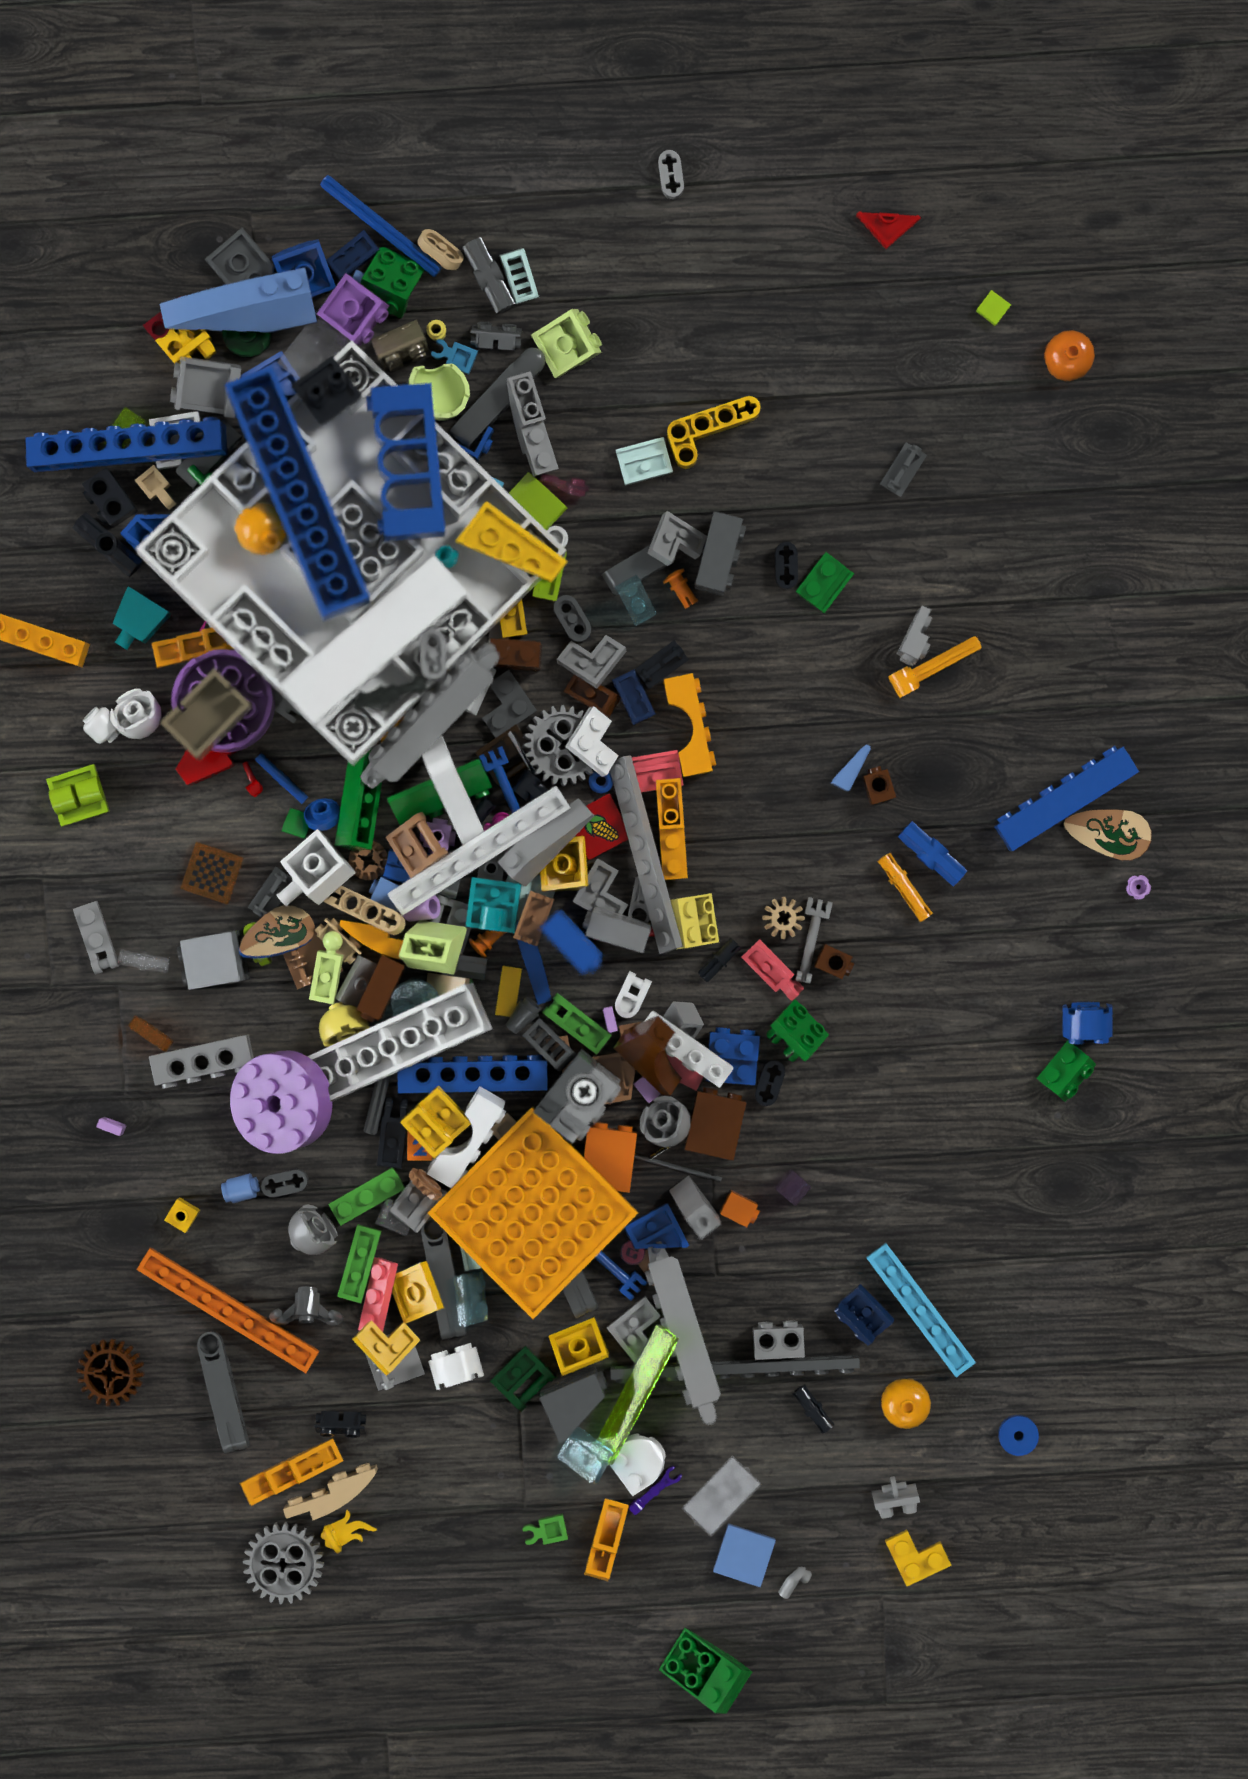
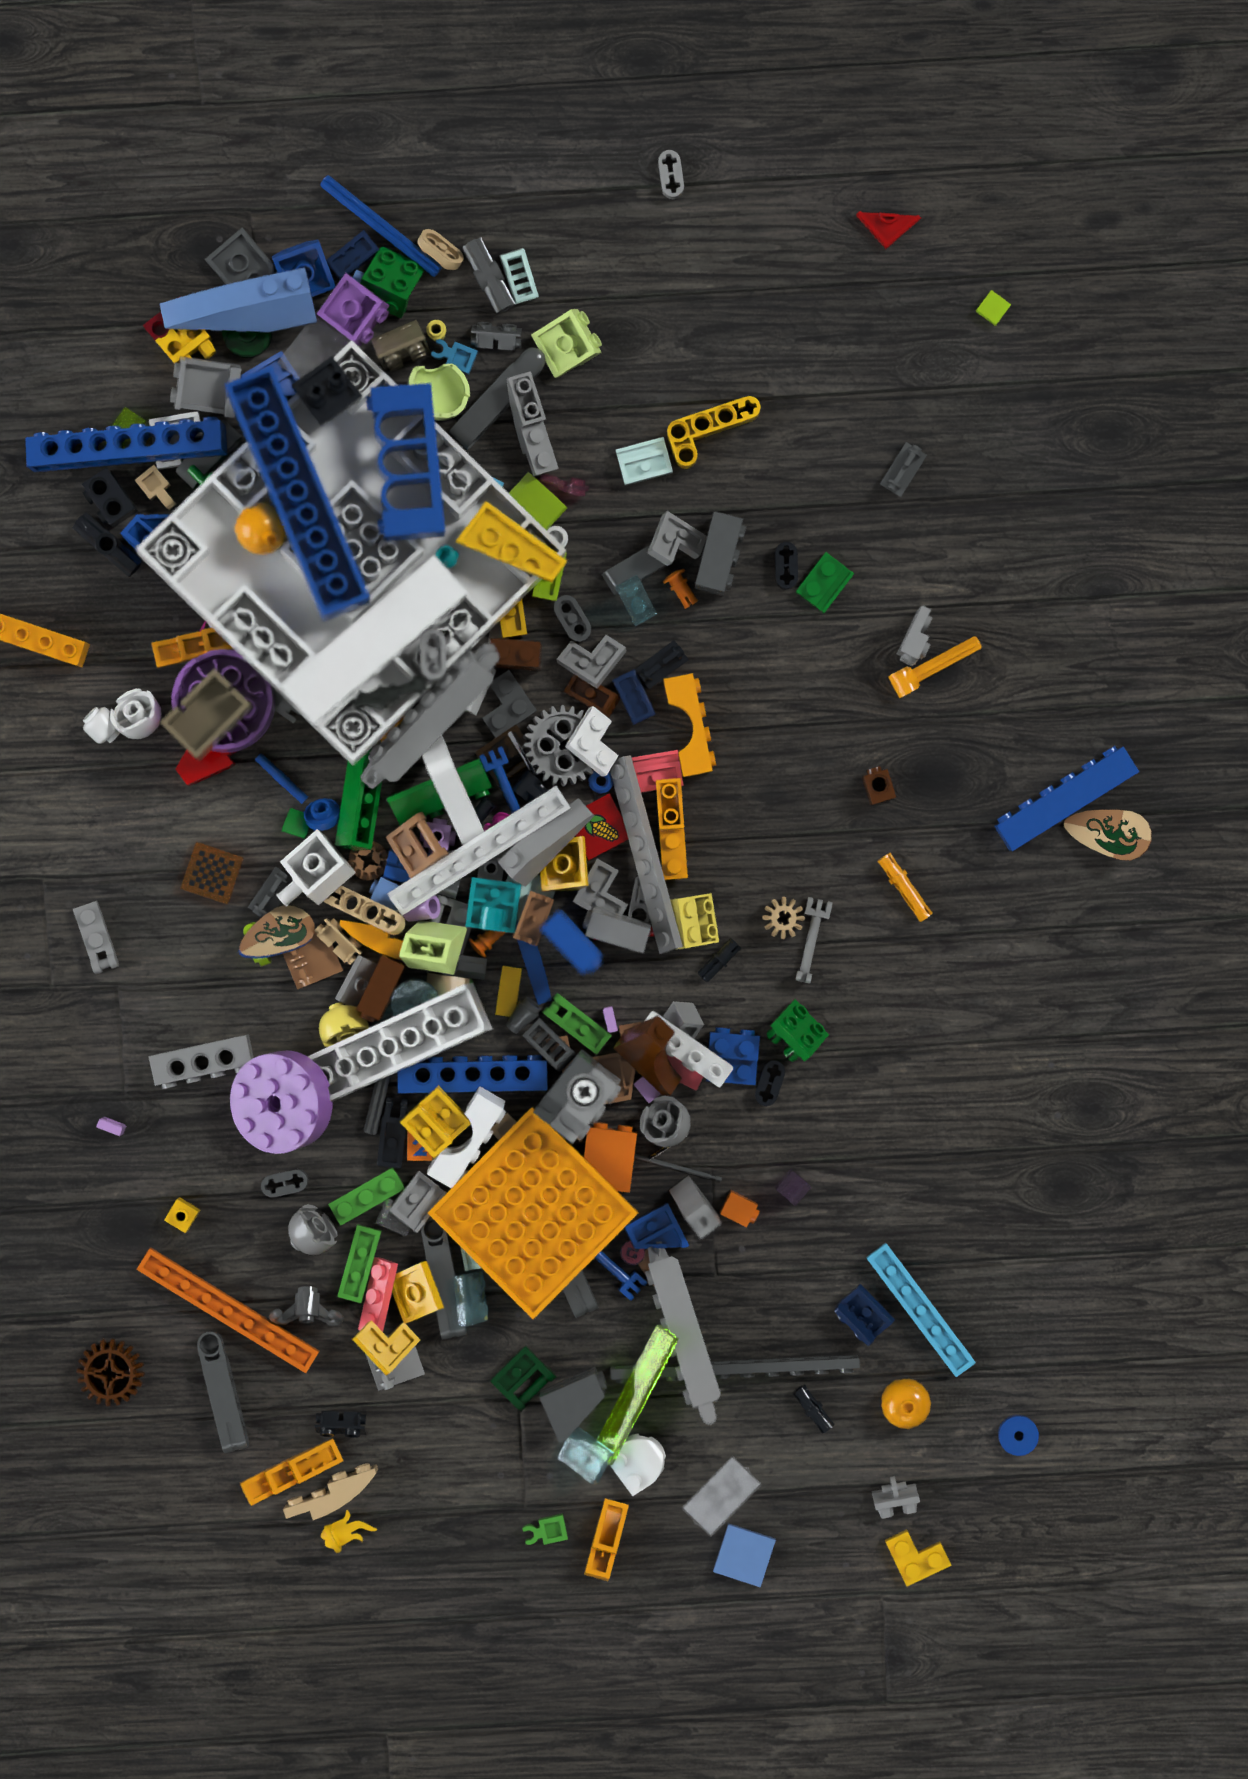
lime plate [46,764,110,827] -> none
teal torso [113,586,171,650] -> none
clear pin [118,949,170,973] -> none
clear orange beam [128,1015,174,1052] -> none
slope [177,930,250,990] -> none
medium blue brick [221,1173,260,1203] -> none
red hand [242,762,263,797] -> none
light grey gear [243,1522,324,1604] -> none
yellowish green plate [309,931,344,1004] -> none
medium nougat gear [409,1168,442,1201] -> none
white brick [428,1343,484,1390] -> none
blue bracket [457,426,494,461] -> none
yellow slope [549,1317,609,1376] -> none
light grey plate [607,1296,661,1366] -> none
white plate [615,971,652,1018] -> none
dark purple piece [629,1465,682,1515] -> none
green slope [659,1628,752,1714] -> none
reddish brown brick [684,1087,747,1161] -> none
coral plate [741,939,804,1001] -> none
light grey brick [753,1320,805,1360] -> none
light grey arm [778,1567,812,1599] -> none
reddish brown brick [814,944,854,979] -> none
medium blue slope [831,744,871,792] -> none
blue piece [898,821,967,887] -> none
green bracket [1036,1041,1096,1102] -> none
orange cylinder [1044,330,1095,381] -> none
blue brick [1062,1002,1113,1044] -> none
lavender plate [1126,875,1151,899] -> none

